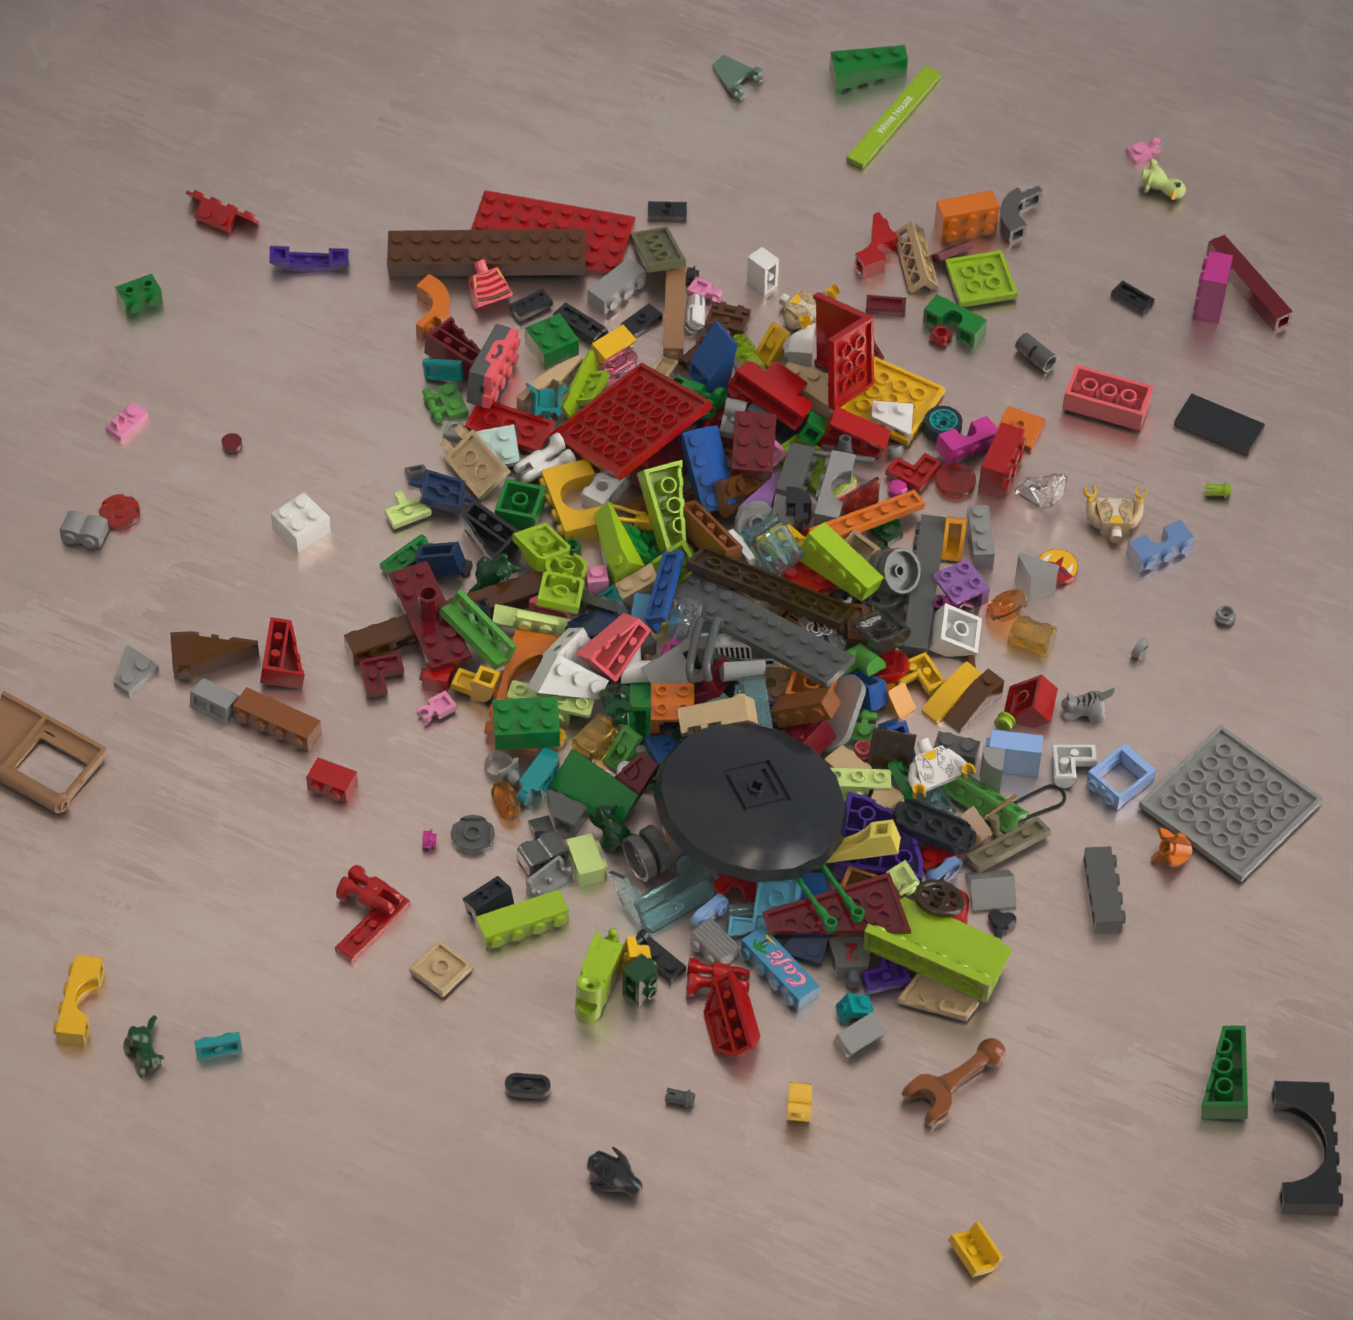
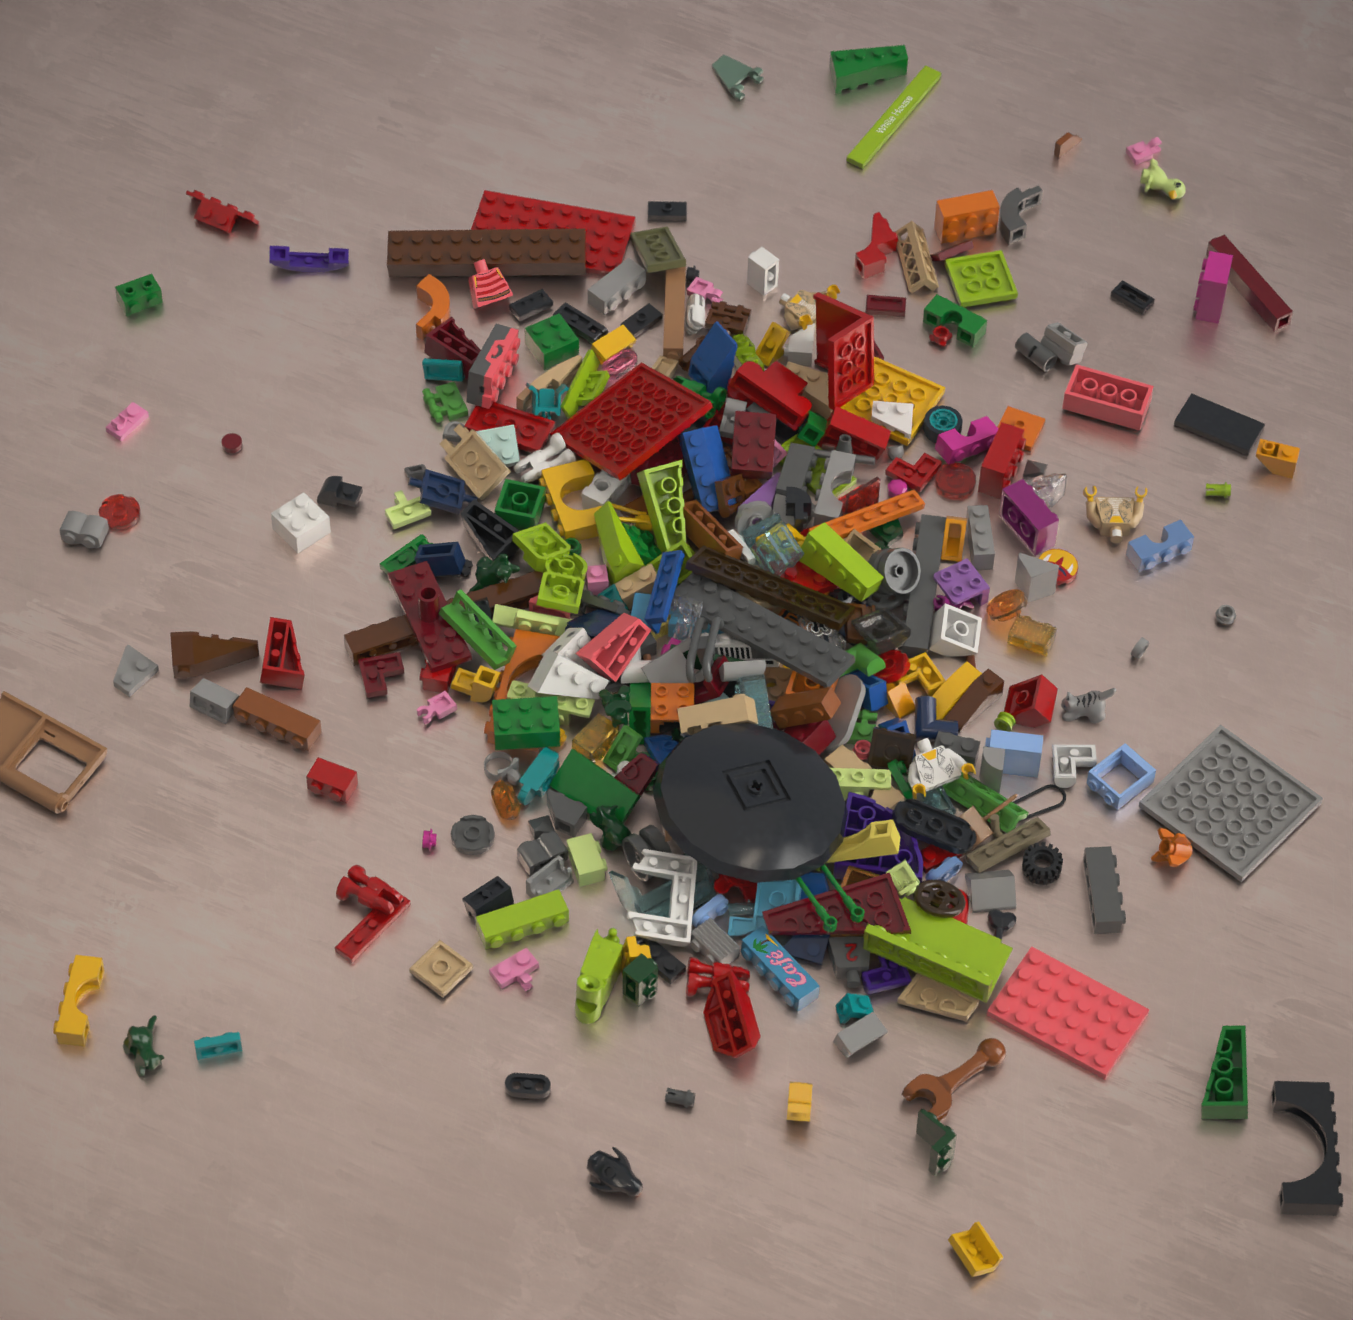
none -> black brick [317,476,363,507]
none -> bright pink plate [489,948,539,992]
none -> white wedge [627,849,697,947]
none -> dark blue brick [914,696,958,742]
none -> bracket [916,1109,957,1176]
none -> coral plate [987,946,1150,1079]
none -> magenta brick [999,479,1059,556]
none -> black tyre [1022,842,1063,885]
none -> dark grey slope [1023,460,1047,481]
none -> light grey brick [1041,322,1088,365]
none -> tile [1054,132,1082,159]
none -> light orange slope [1256,439,1300,479]

